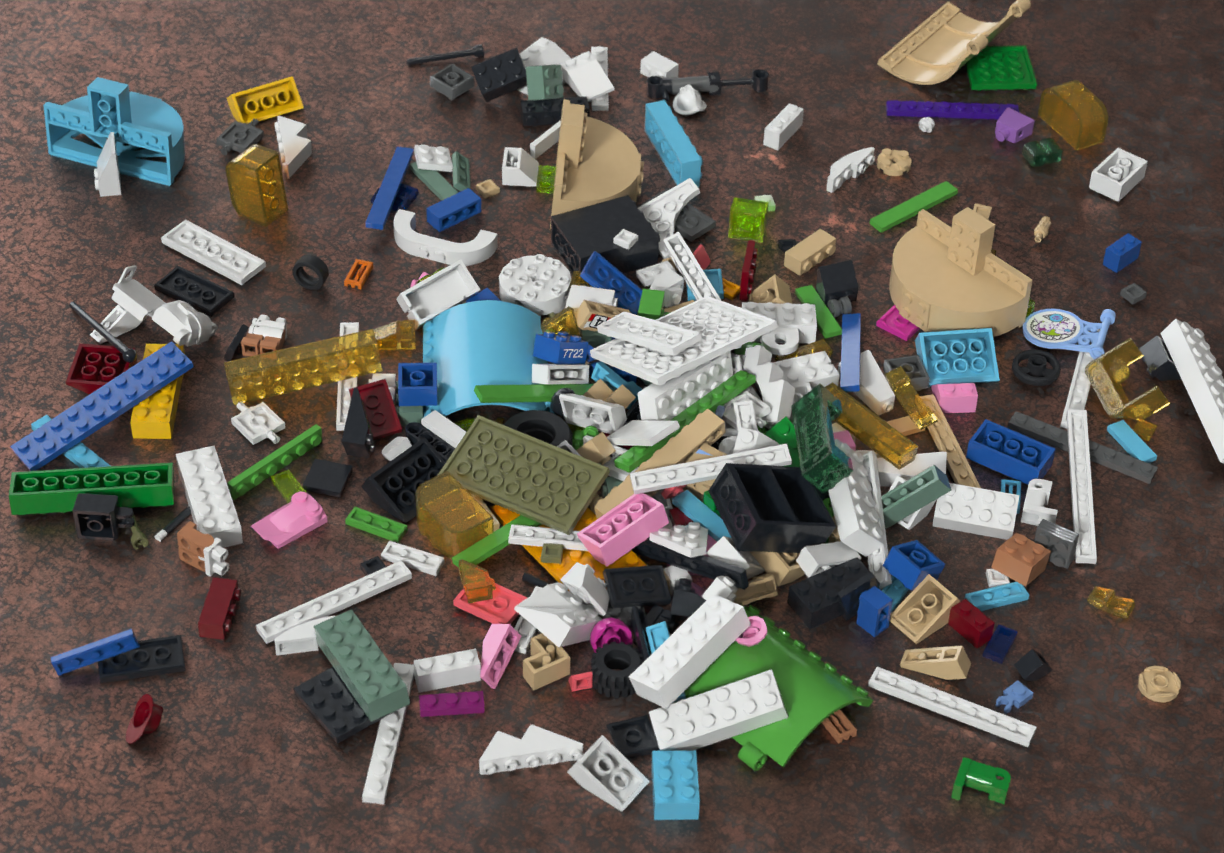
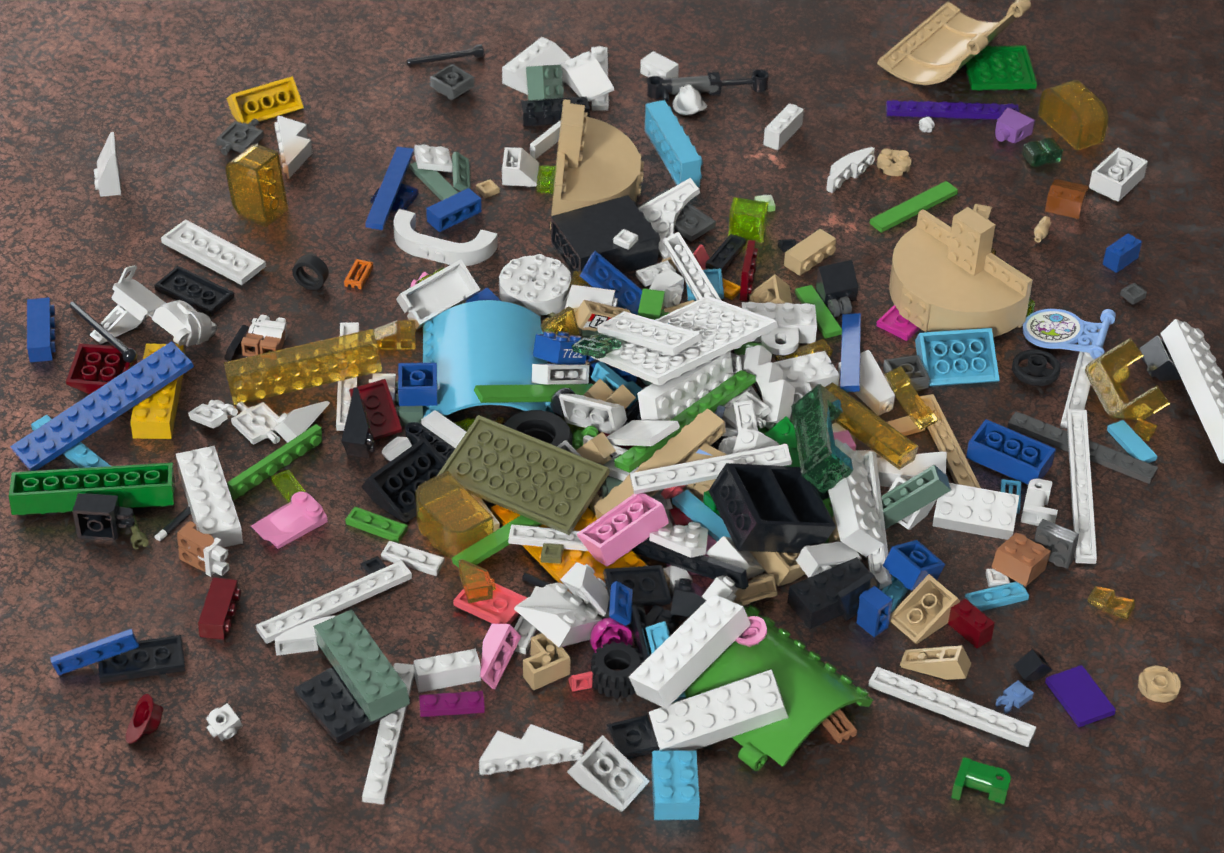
medium azure piece [44,77,185,186] -> none
black tile [302,459,353,497] -> none
black brick [471,47,527,102] -> none
bright pink slope [931,383,978,414] -> none
clear blue tile [983,624,1018,664] -> none
none -> blue brick [27,297,56,362]
none -> white plate [188,400,238,428]
none -> white brick [206,703,243,741]
none -> white slope [274,401,330,443]
none -> clear green plate [572,334,622,359]
none -> blue plate [609,581,632,626]
none -> black plate [706,234,746,273]
none -> dark orange slope [1045,179,1089,219]
none -> dark purple tile [1045,665,1116,727]

